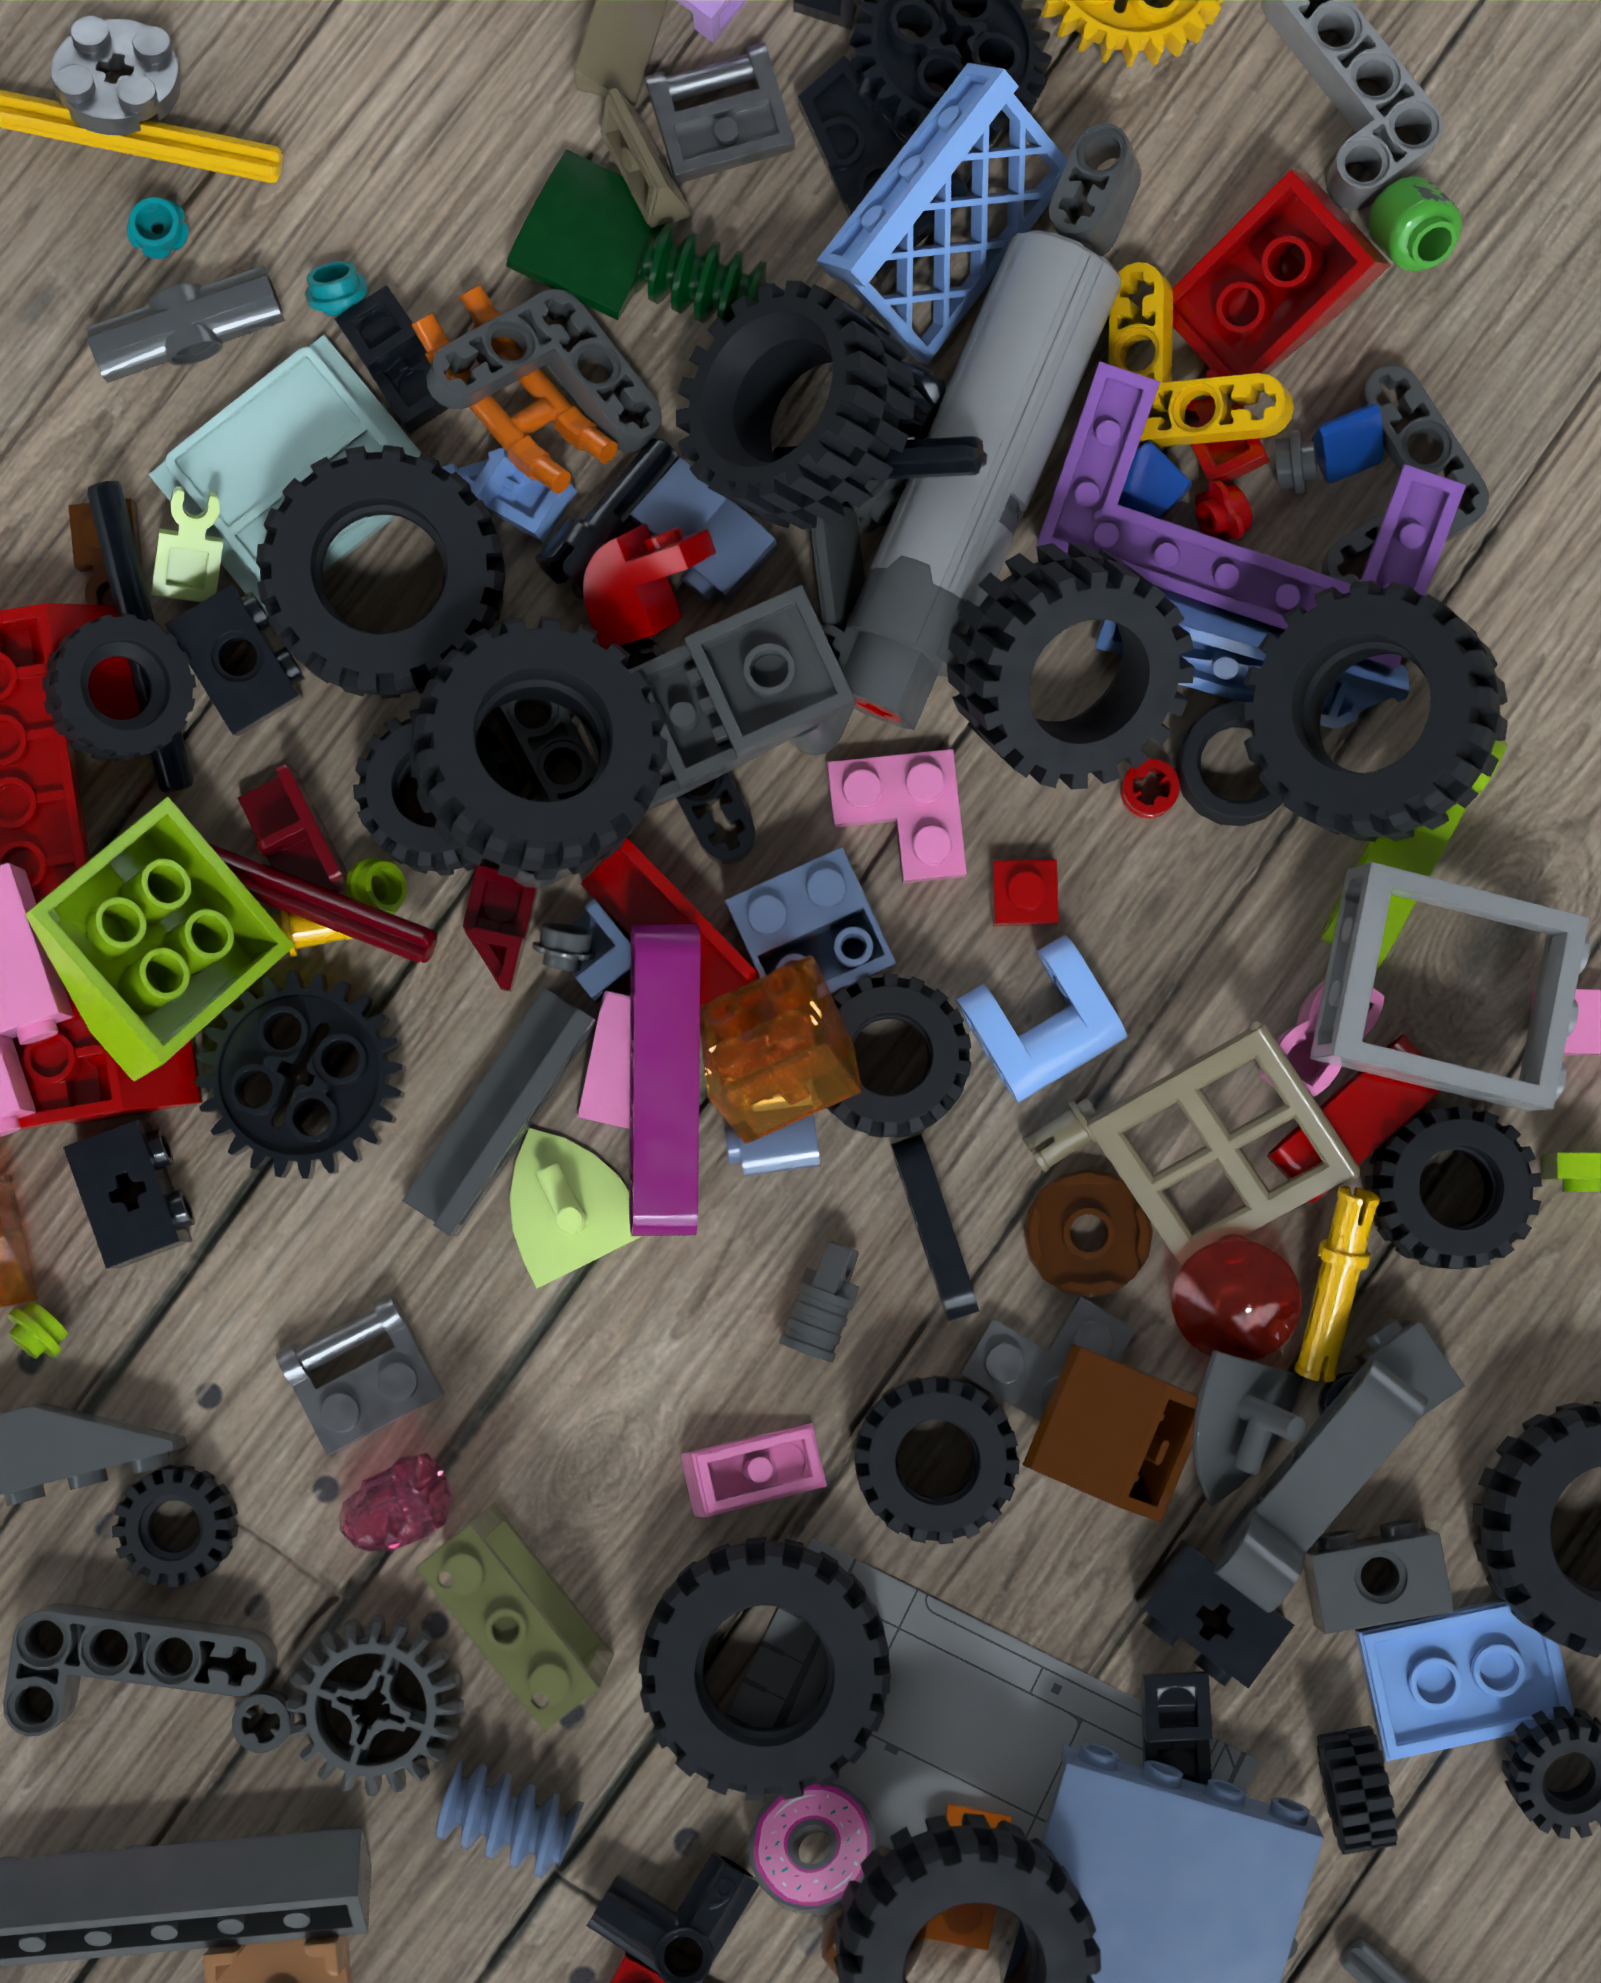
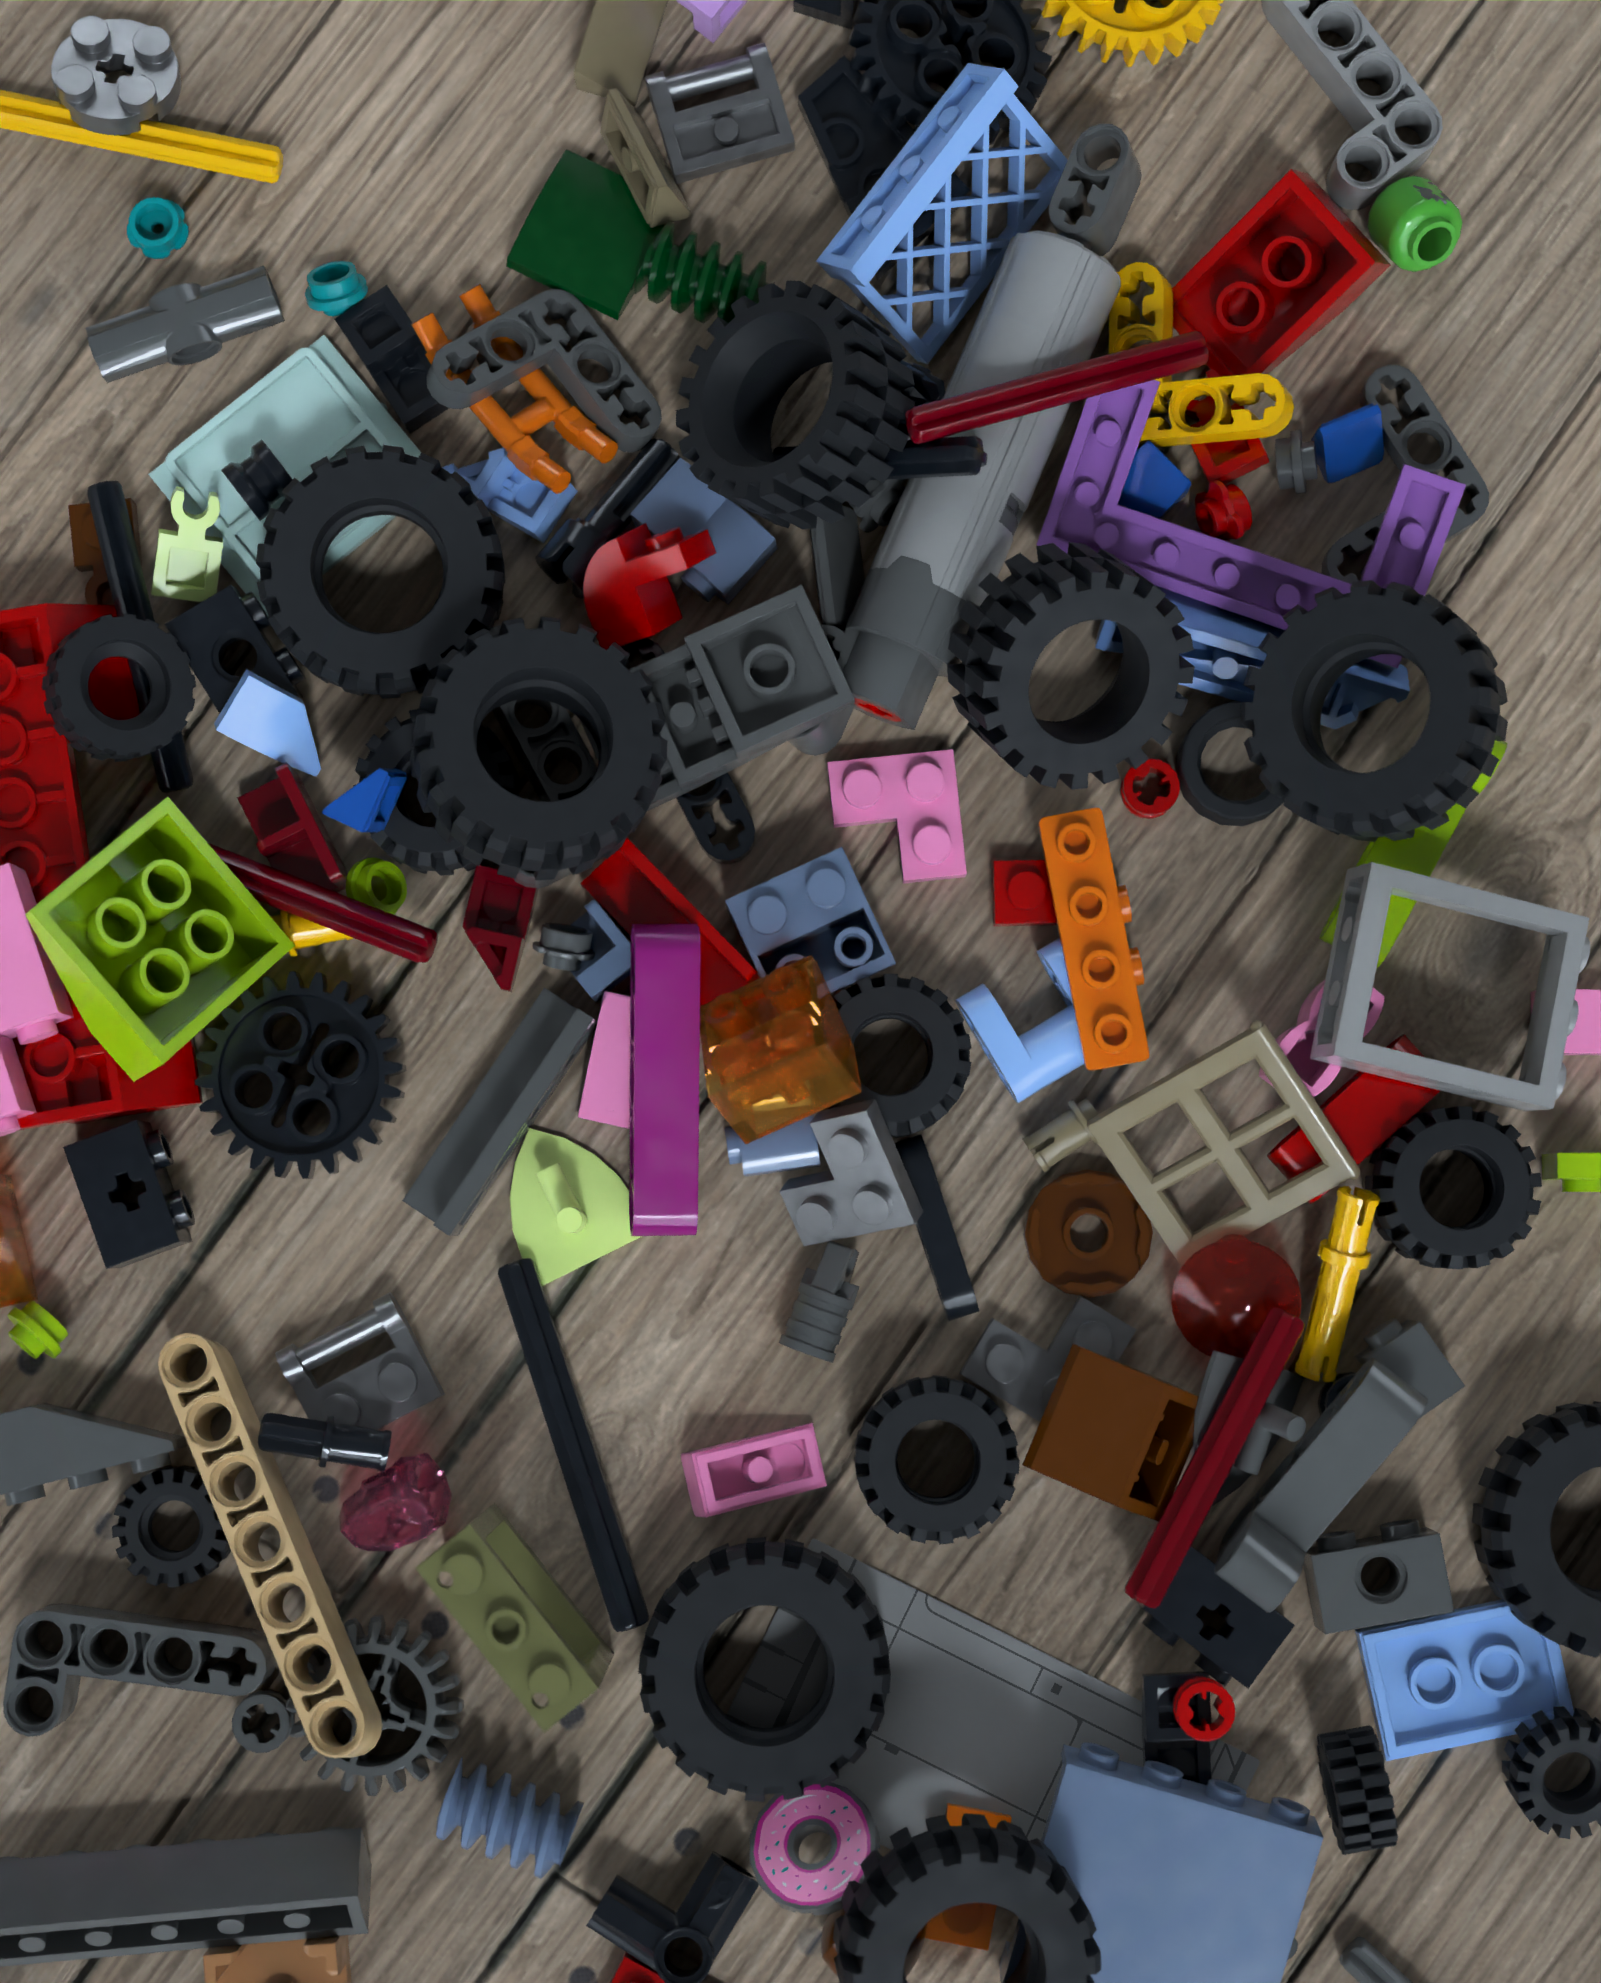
none -> tan beam [158,1333,383,1758]
none -> light blue slope [214,669,321,777]
none -> black wheel [221,439,293,521]
none -> black axle [258,1413,392,1472]
none -> blue slope [322,768,407,833]
none -> black axle [498,1258,650,1632]
none -> flat silver plate [779,1099,924,1246]
none -> dark red axle [905,331,1209,444]
none -> orange bracket [1038,807,1150,1071]
none -> dark red axle [1125,1307,1305,1609]
none -> red bush [1172,1676,1236,1742]

